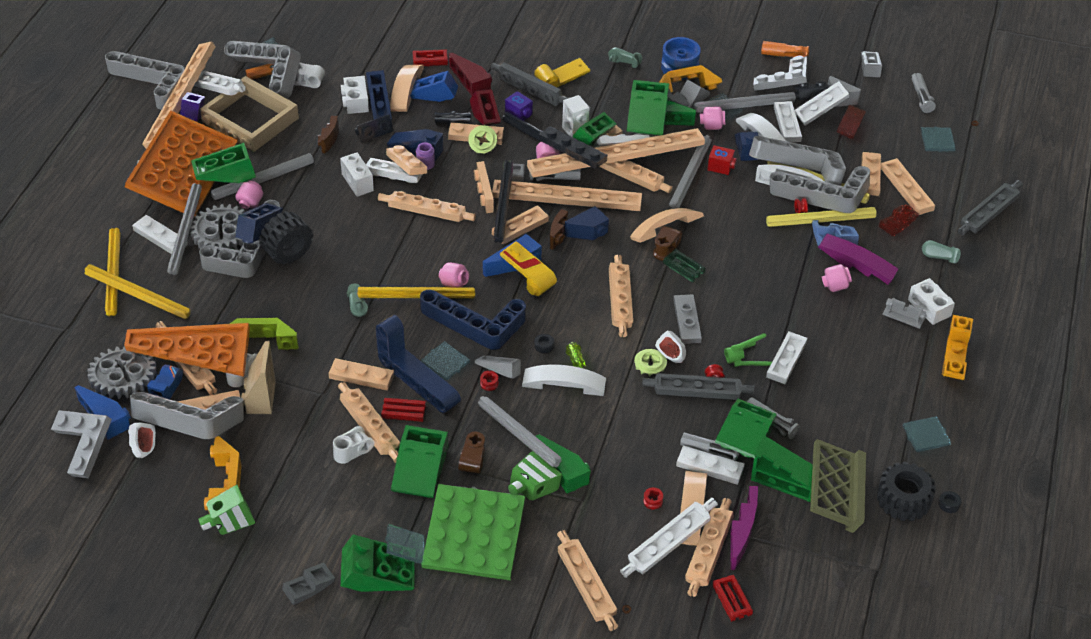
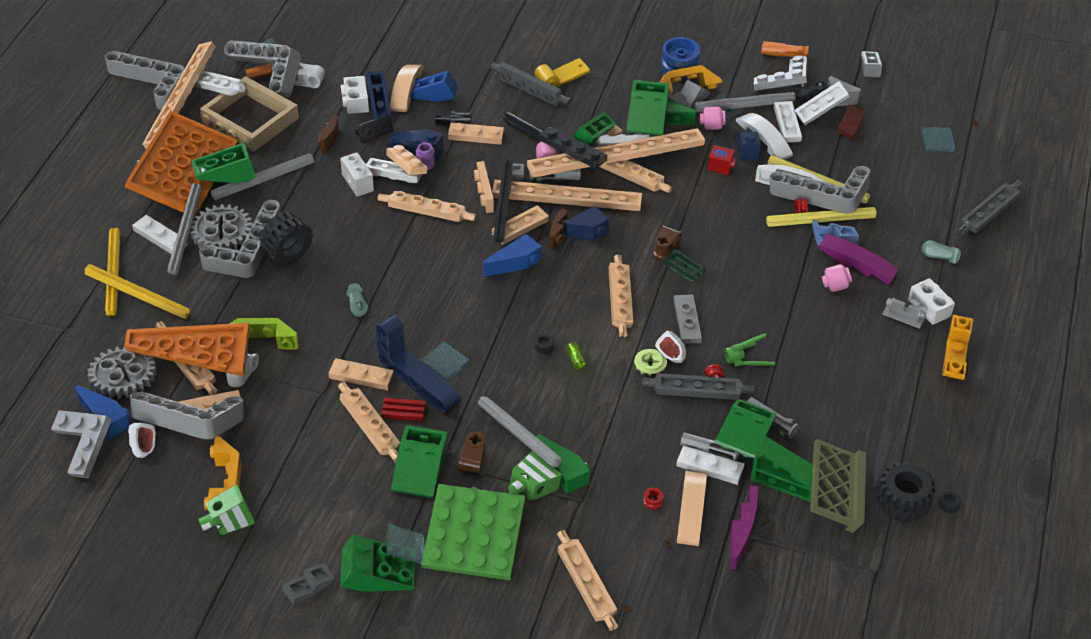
blue leg [147,364,183,400] -> none
dark purple brick [180,92,205,122] -> none
dark blue slope [235,203,283,243] -> none
bright pink head [236,181,263,209] -> none
tan slope [241,341,276,414] -> none
white piece [333,426,375,464] -> none
yellow axle [357,287,475,298] -> none
red tile [413,50,448,66] -> none
dark blue beam [420,290,526,350] -> none
bright pink head [439,262,469,287] -> none
dark red slope [449,53,492,96] -> none
yellowish green gear [468,125,497,154] -> none
dark red slope [469,89,501,125] -> none
light grey slope [475,356,521,379] -> none
red bush [480,371,499,391] -> none
yellow door [500,241,557,296] -> none
dark purple brick [505,91,533,121] -> none
white slope [522,365,606,396] -> none
white brick [562,95,589,137] -> none
sand green piece [608,48,642,68] -> none
white plate [620,498,718,578] -> none
light nougat slope [630,208,704,243] -> none
light grey axle [669,135,712,209] -> none
light nougat plate [685,498,734,597] -> none
red tile [713,575,753,622] -> none
light grey beam [749,136,846,186] -> none
white plate [766,331,807,384] -> none
light nougat plate [861,152,881,196] -> none
clear red slope [879,204,919,236] -> none
light nougat plate [881,158,935,215] -> none
clear light blue piece [903,416,951,452] -> none
light grey piece [911,73,936,113] -> none

